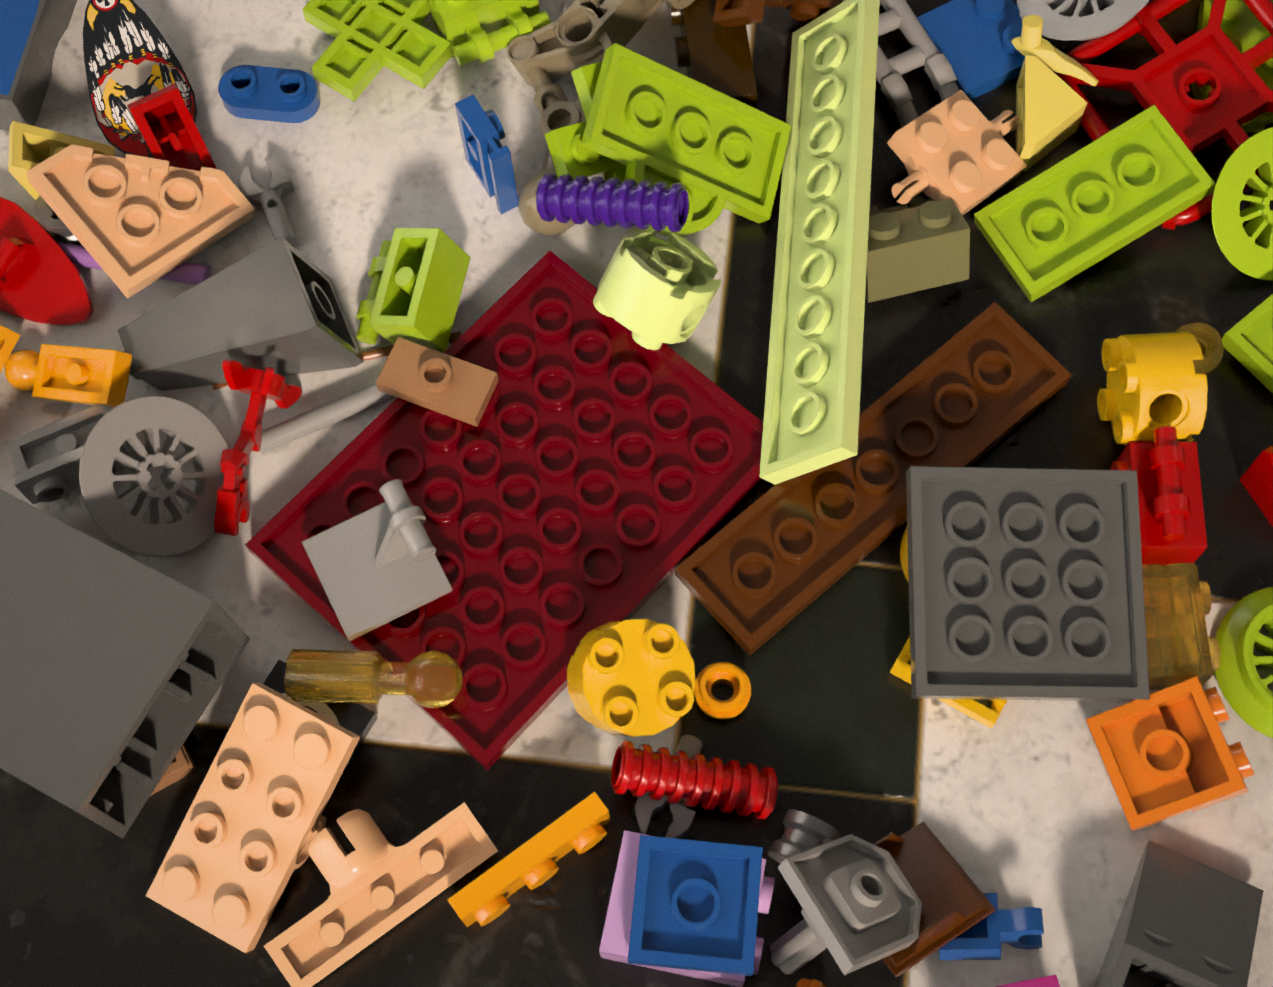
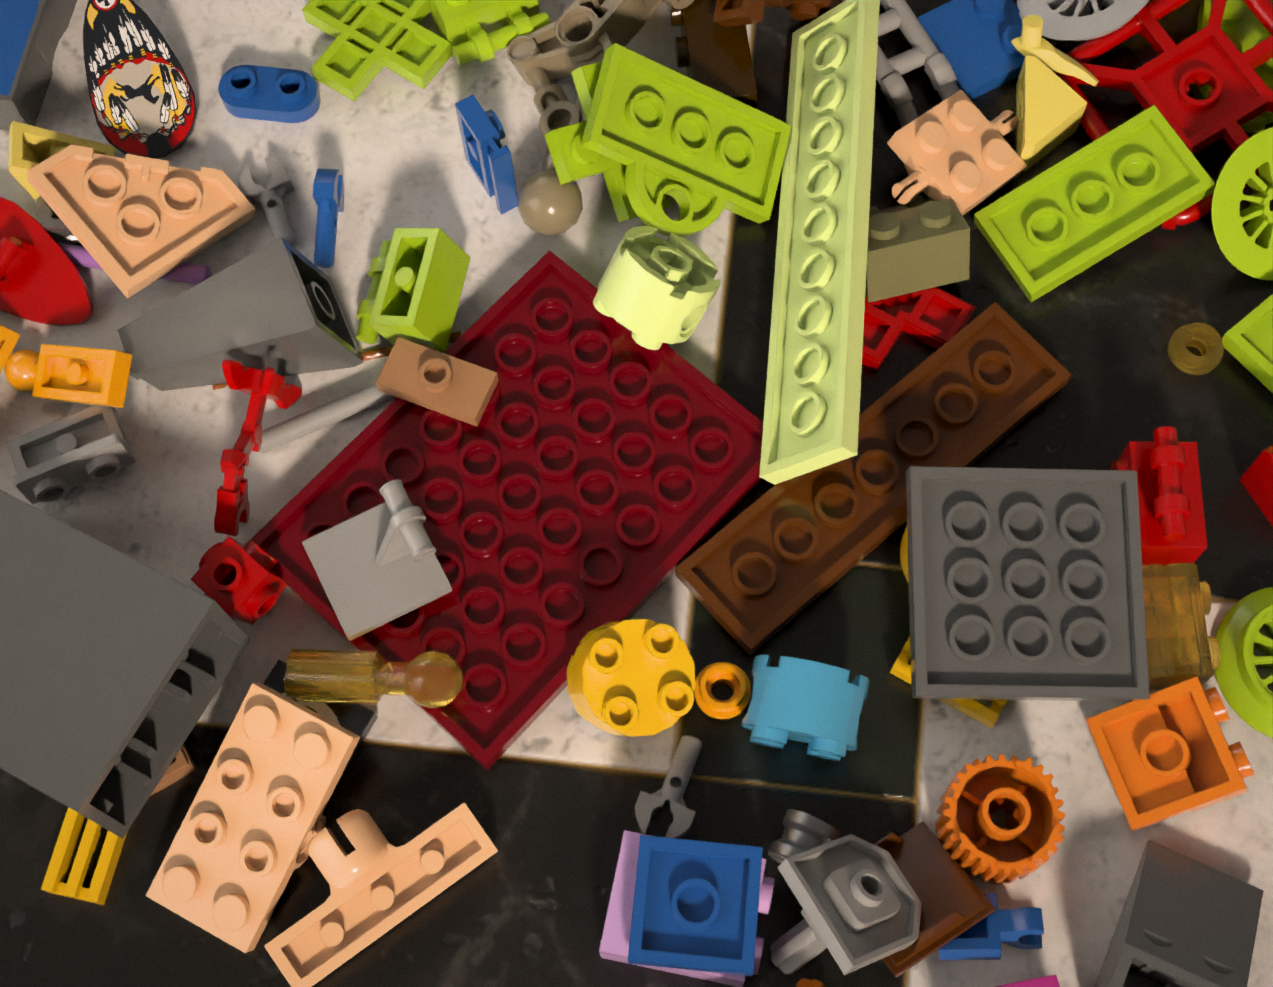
light grey piece [79,396,229,557] -> none
red slope [127,83,217,171] -> none
light orange plate [448,792,611,927] -> none
dark purple piece [536,173,689,232] -> none
red piece [611,740,778,820] -> none
yellow brick [1097,332,1208,445] -> none
none -> yellow tile [41,808,128,905]
none -> red brick [190,536,287,625]
none -> blue bar [313,168,344,268]
none -> dark azure brick [741,655,870,761]
none -> red tile [862,287,976,372]
none -> orange brick [935,754,1065,885]

